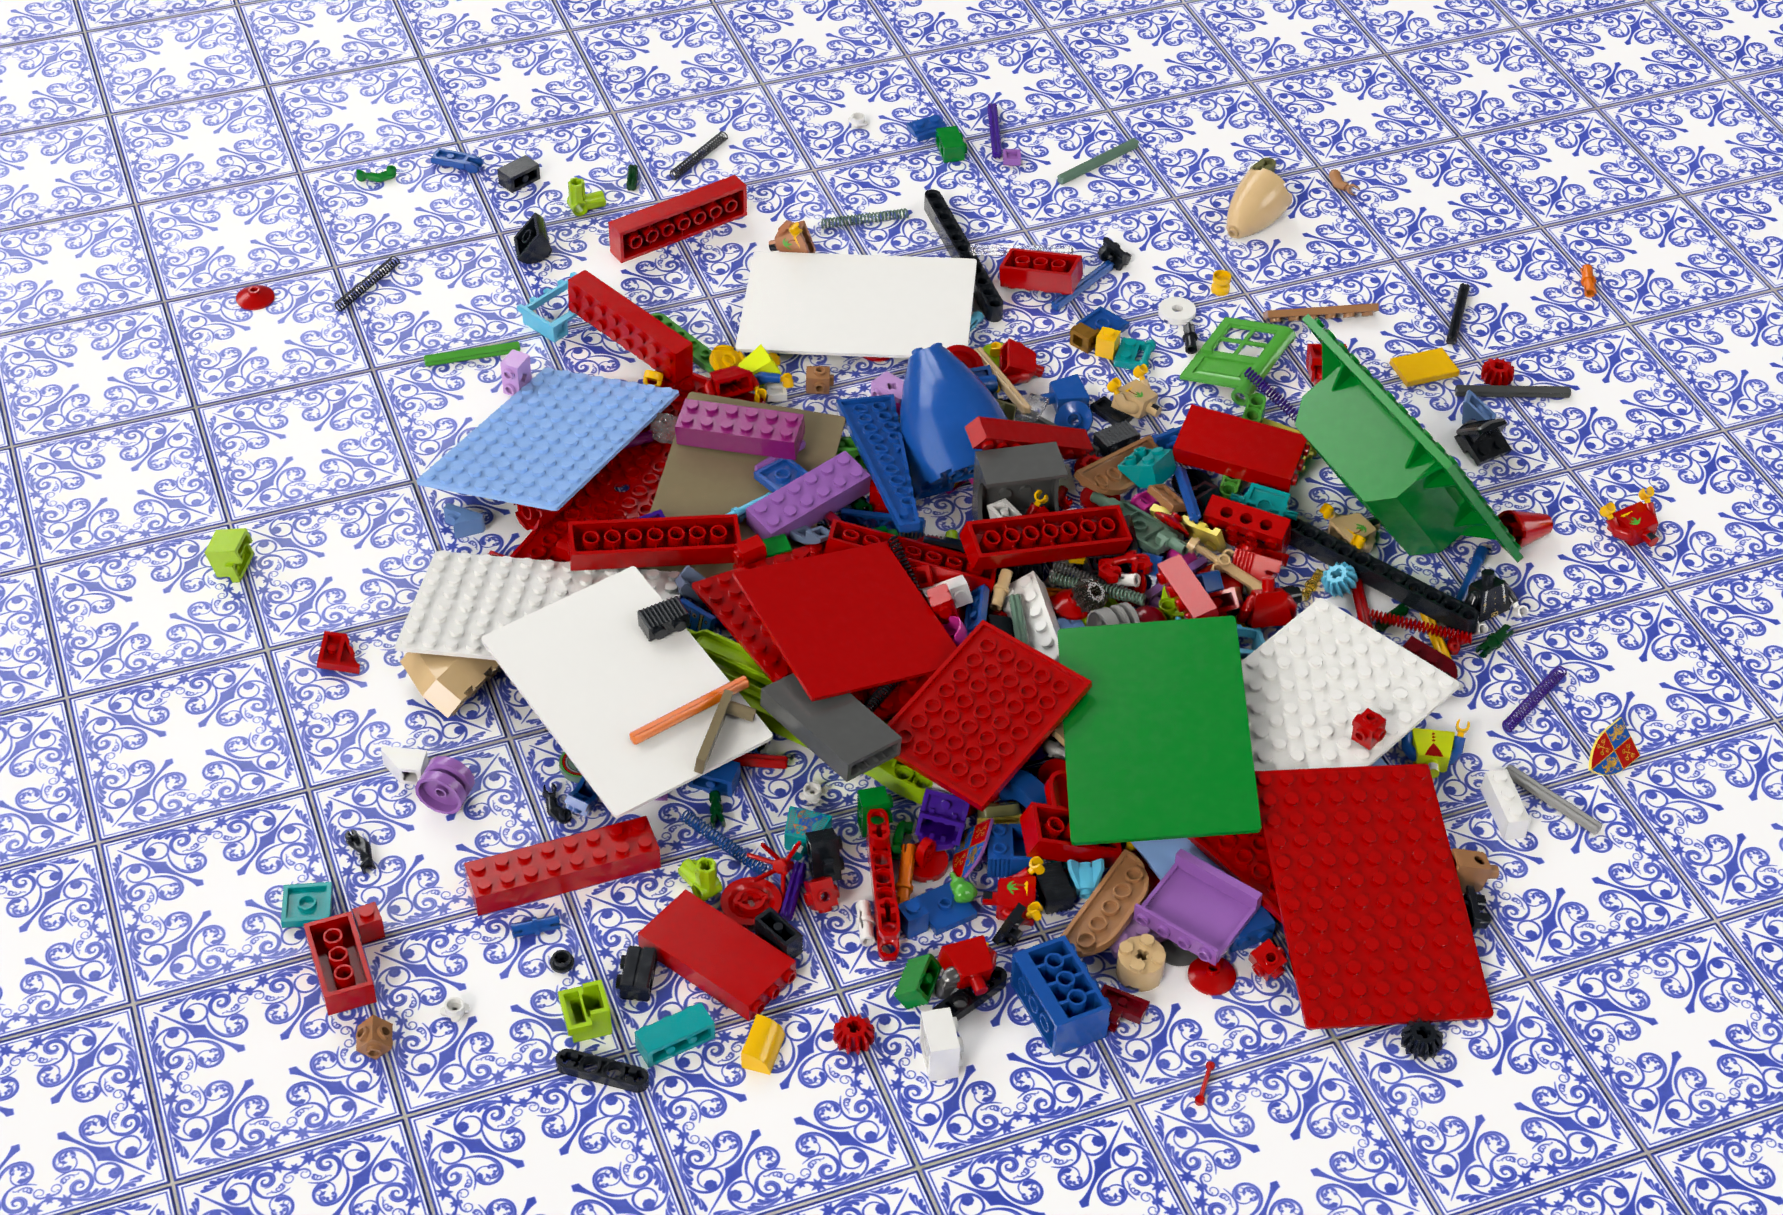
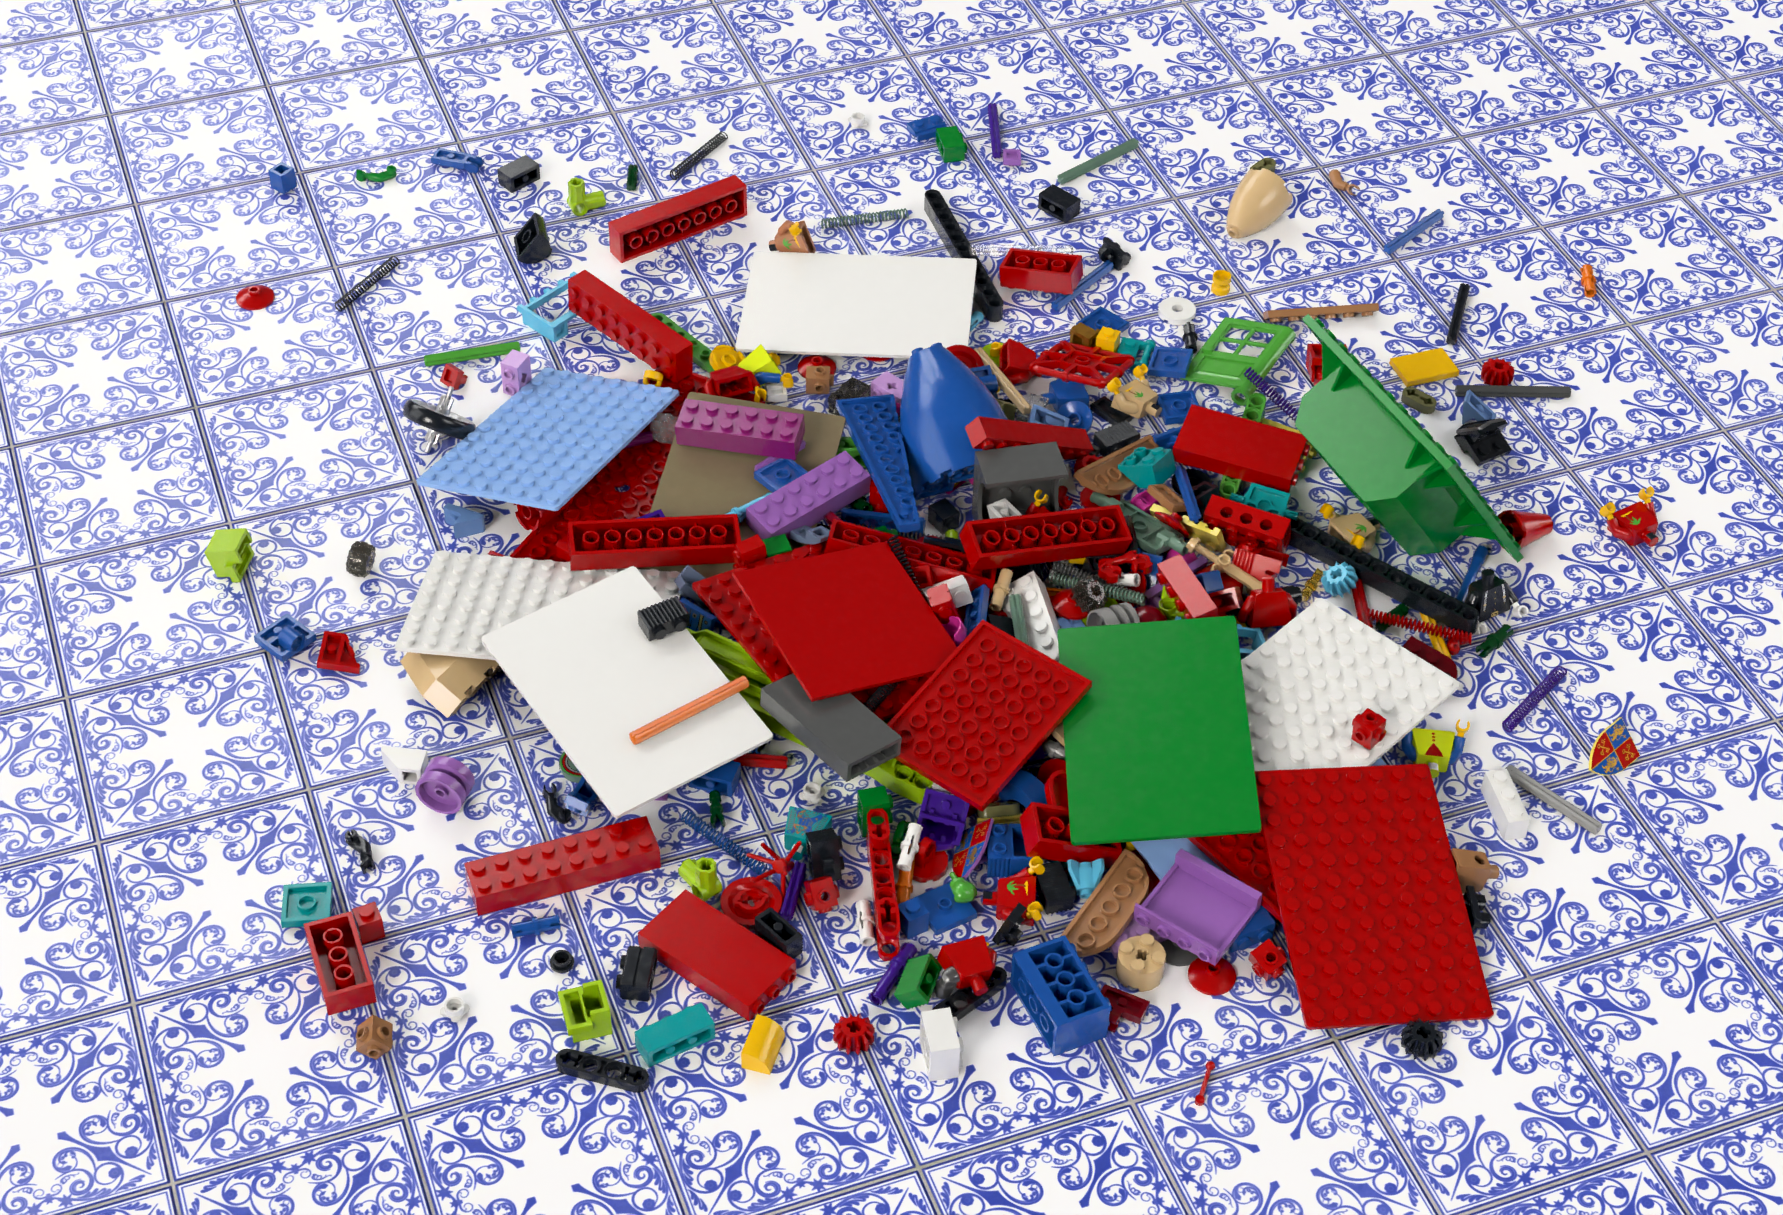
dark tan piece [694,689,757,774] -> none
none -> blue plate [254,613,317,663]
none -> blue brick [268,162,297,194]
none -> clear smoke gear [345,541,376,578]
none -> black wheel [403,386,476,453]
none -> red tile [440,363,468,390]
none -> red dish [798,355,836,379]
none -> clear smoke brick [828,377,871,416]
none -> dark purple pin [869,942,917,1005]
none -> white pin [896,823,923,871]
none -> black brick [928,498,960,535]
none -> medium blue slope [1028,404,1070,427]
none -> red plate [1029,340,1135,389]
none -> black brick [1038,184,1081,223]
none -> blue plate [1147,346,1193,379]
none -> blue plate [1156,390,1199,425]
none -> blue axle [1383,209,1444,255]
none -> olive beam [1401,387,1436,414]

